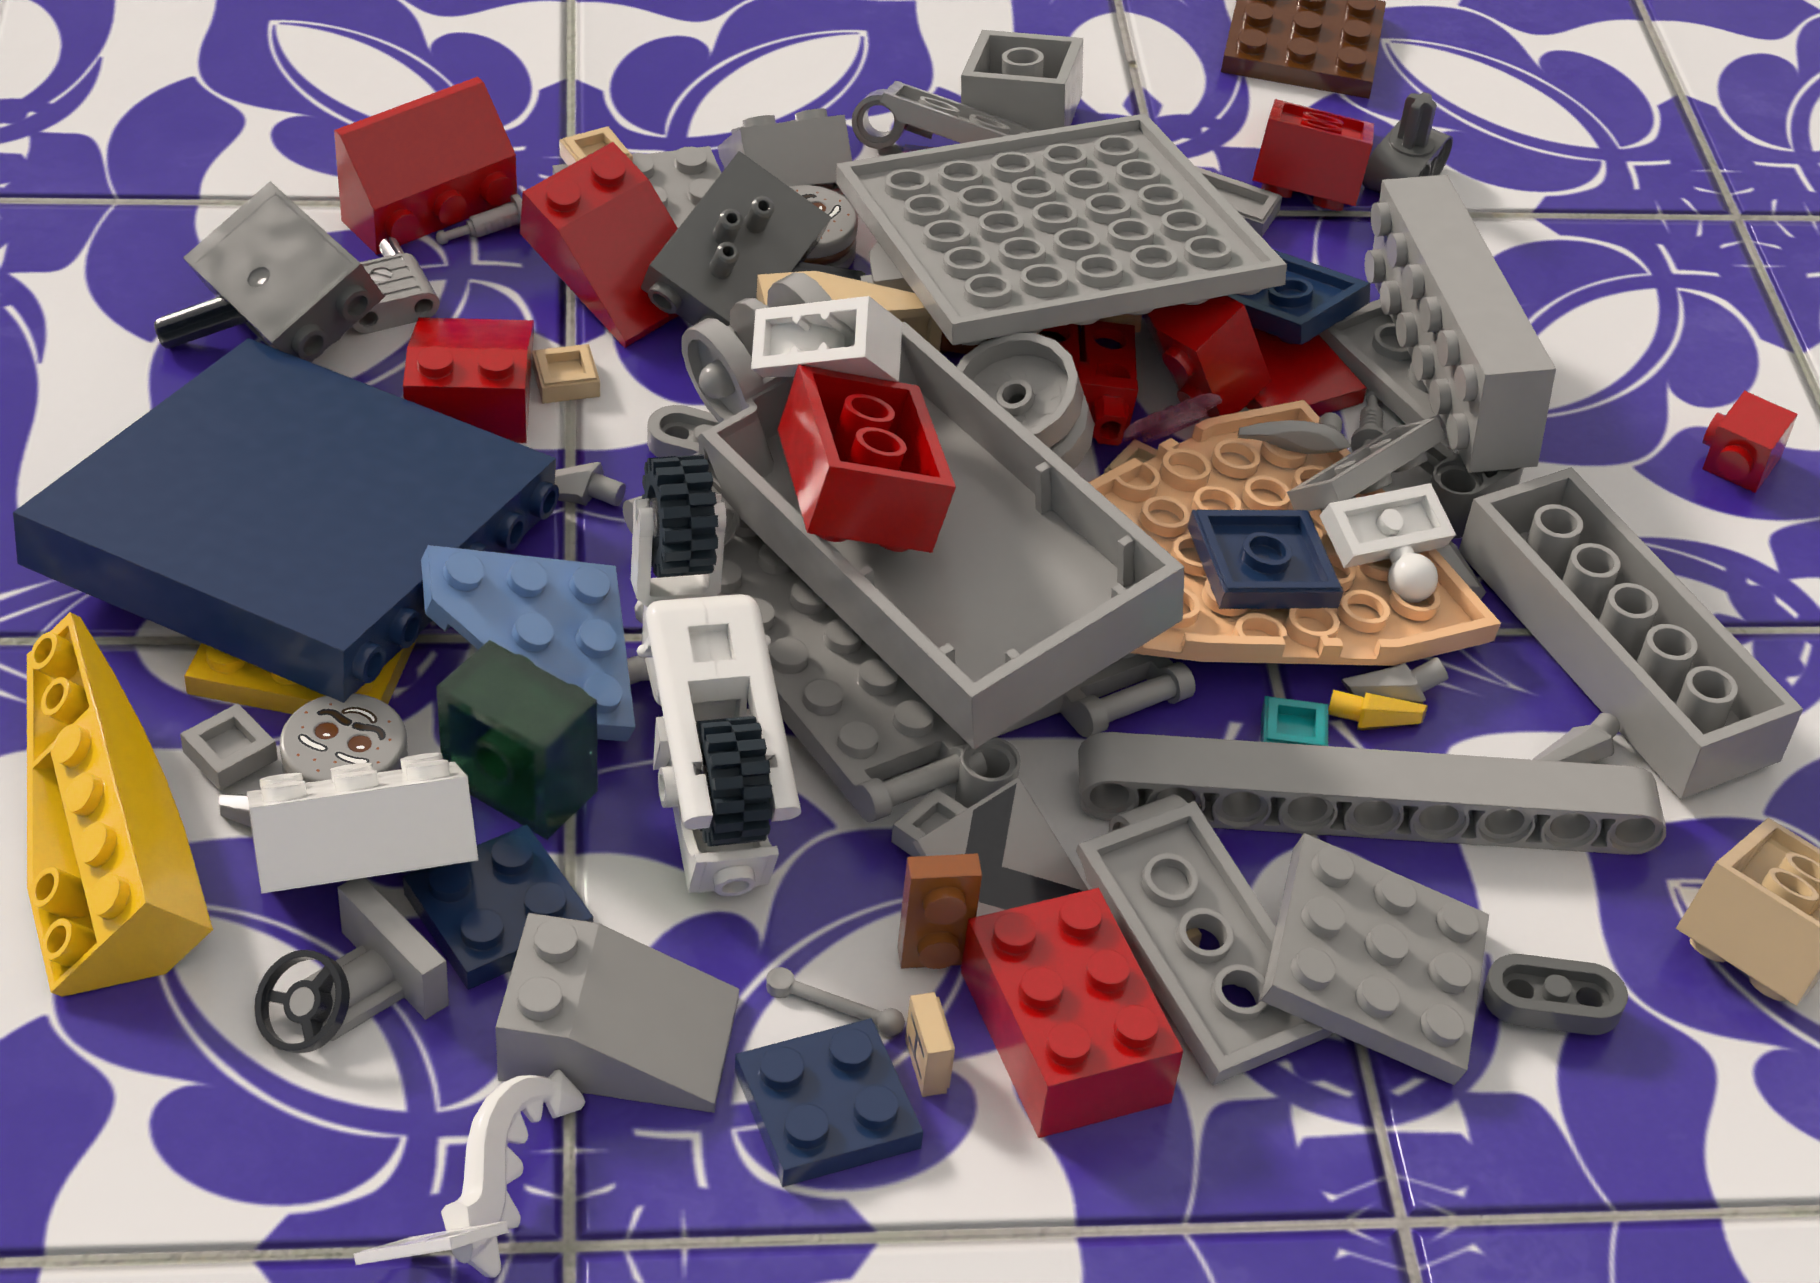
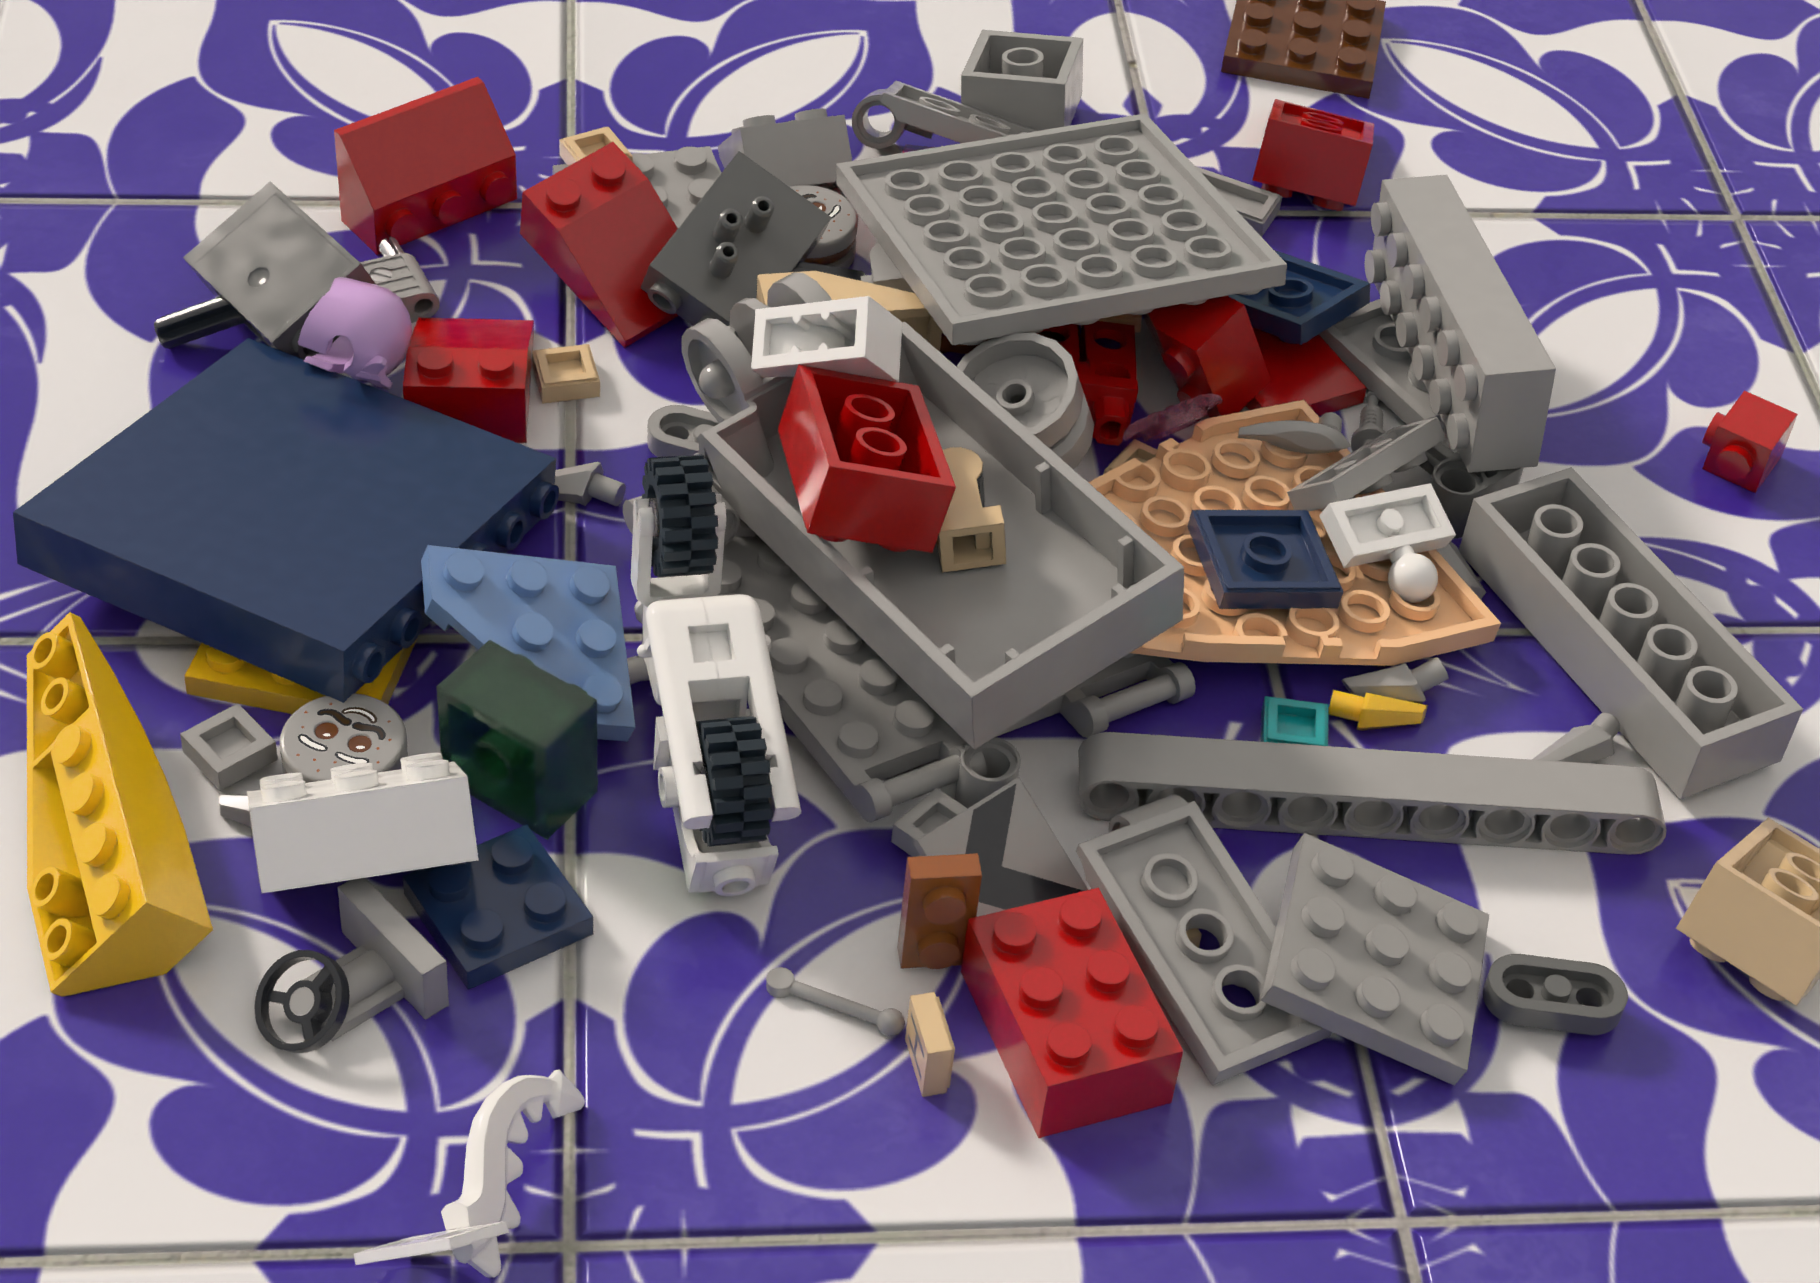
light grey piece [436,193,522,244] -> none
light grey slope [495,913,739,1113] -> none
dark blue plate [735,1018,923,1187] -> none
dark grey beam [1362,92,1453,193] -> none
none -> lavender helmet [298,277,412,390]
none -> tan leg [936,447,1006,573]

